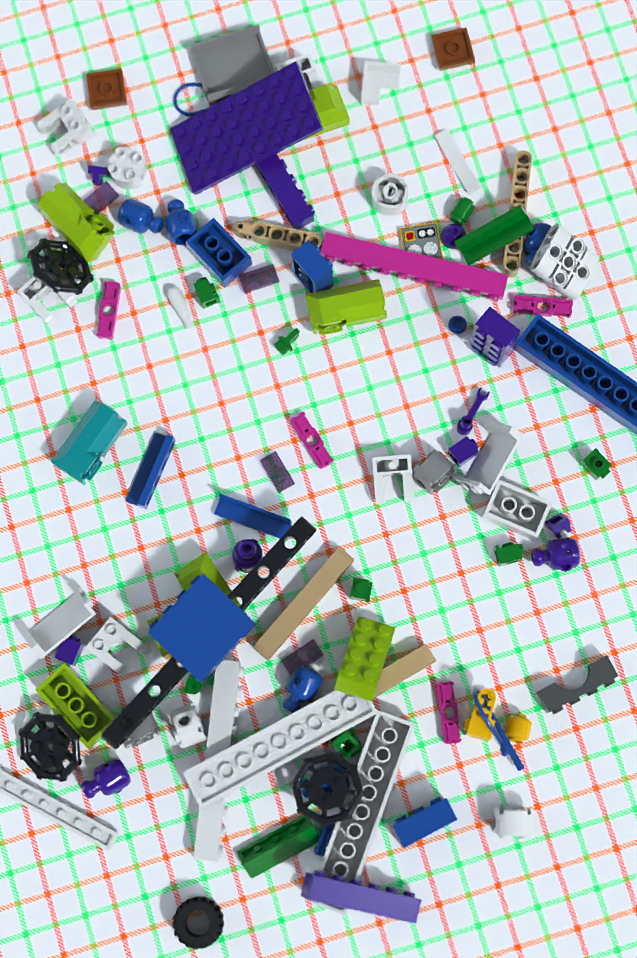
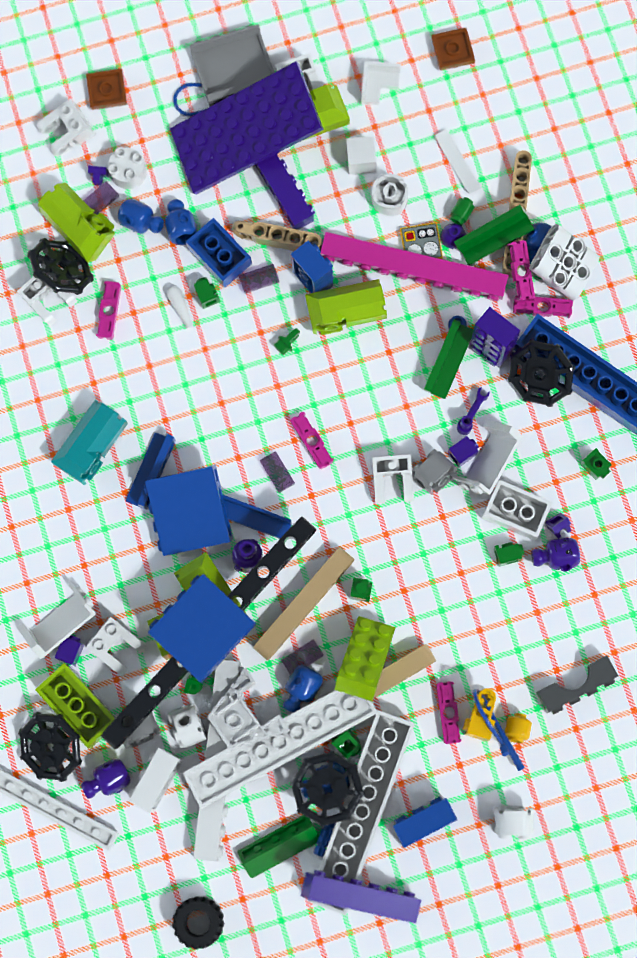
none -> white brick [128,747,183,813]
none -> blue panel [144,464,233,556]
none -> white wing [207,668,290,750]
none -> white head [346,136,377,175]
none -> green panel [424,319,474,399]
none -> dark pink piece [507,240,535,301]
none -> black plate [507,339,576,407]

